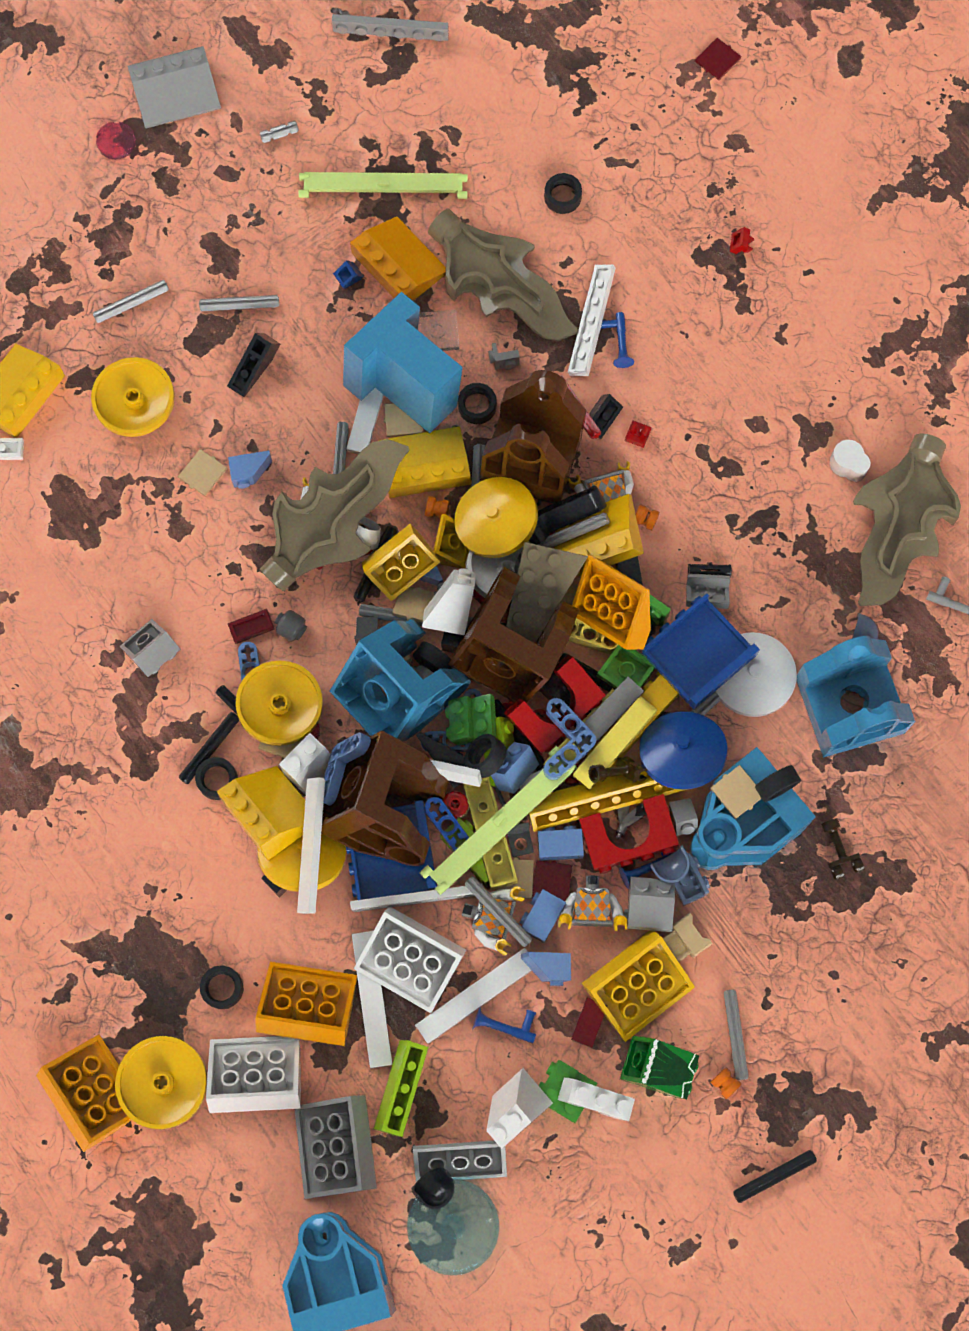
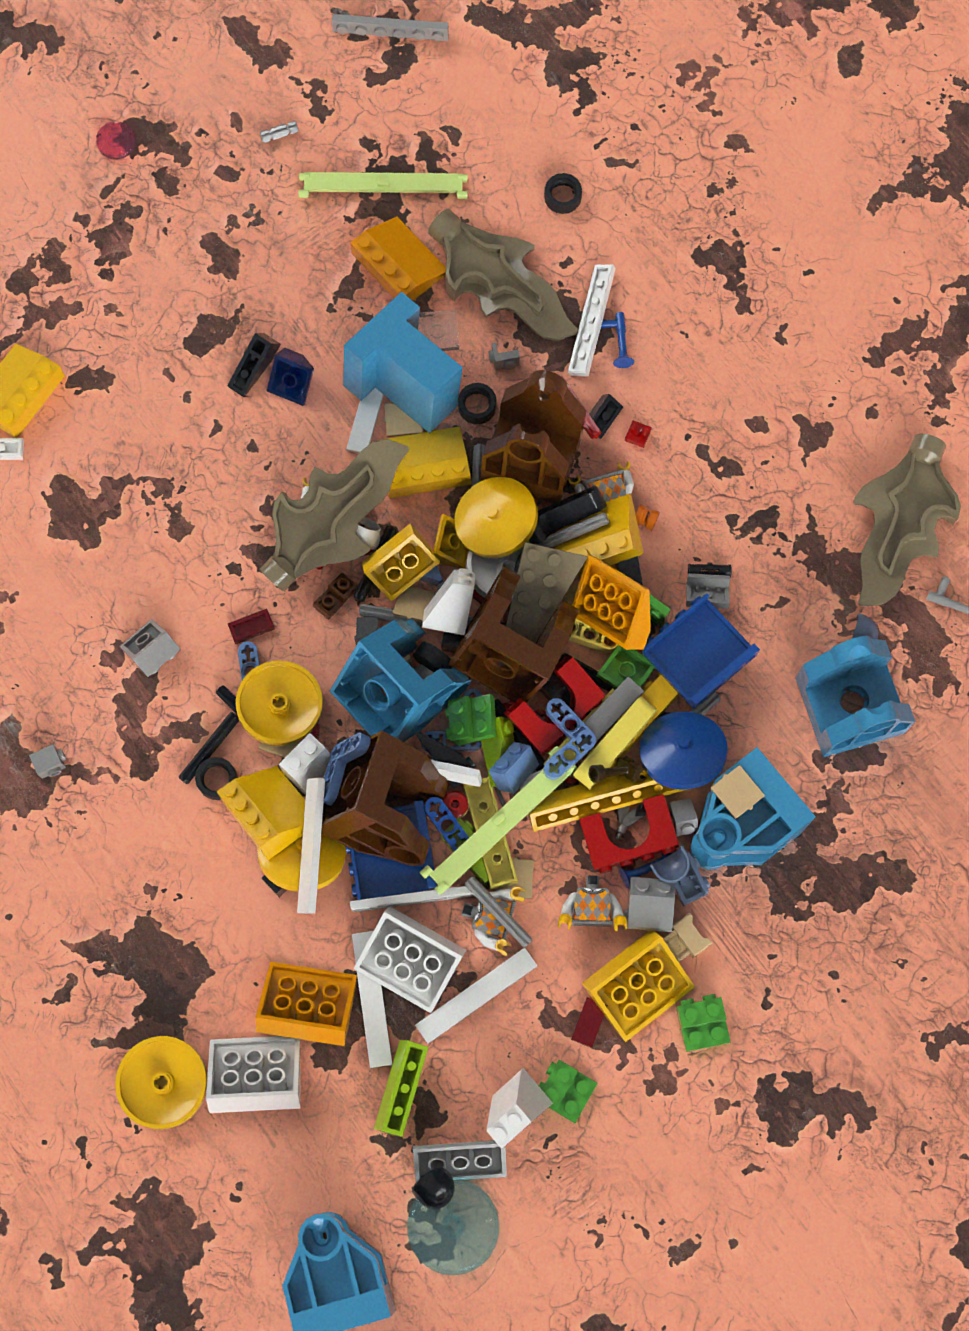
light orange slope [36,1034,132,1152] -> none
yellow dish [91,357,175,437] -> none
axle [93,280,169,323] -> none
light grey slope [128,46,221,128] -> none
tan piece [178,449,227,496] -> none
light grey axle [199,295,279,311] -> none
black tyre [200,965,244,1009] -> none
medium blue slope [228,450,272,488] -> none
dark grey head [274,610,307,642] -> none
light grey slope [294,1095,377,1199] -> none
blue slope [333,260,364,289] -> none
light grey axle [333,422,348,474] -> none
orange wheel [425,496,450,520] -> none
black tyre [464,734,507,778] -> none
blue piece [472,1007,536,1044] -> none
dark grey bracket [507,821,534,857] -> none
medium blue brick [520,890,566,943] -> none
medium blue slope [521,952,571,986] -> none
dark red piece [532,860,572,901] -> none
medium blue brick [537,826,584,861] -> none
white arch [558,1078,635,1121] -> none
slope [620,1036,699,1100] -> none
dark red piece [695,37,742,80] -> none
orange wheel [710,1067,742,1099] -> none
white dish [715,632,797,717] -> none
light grey axle [724,990,749,1080] -> none
red tile [729,227,754,254] -> none
black axle [733,1150,817,1203] -> none
black tyre [755,765,801,802] -> none
dark brown bar [821,818,865,880] -> none
white piece [829,440,871,482] -> none
none -> light grey brick [29,744,66,779]
none -> clear blue slope [267,348,314,406]
none -> reddish brown slope [313,573,358,620]
none -> bright green plate [676,994,731,1052]

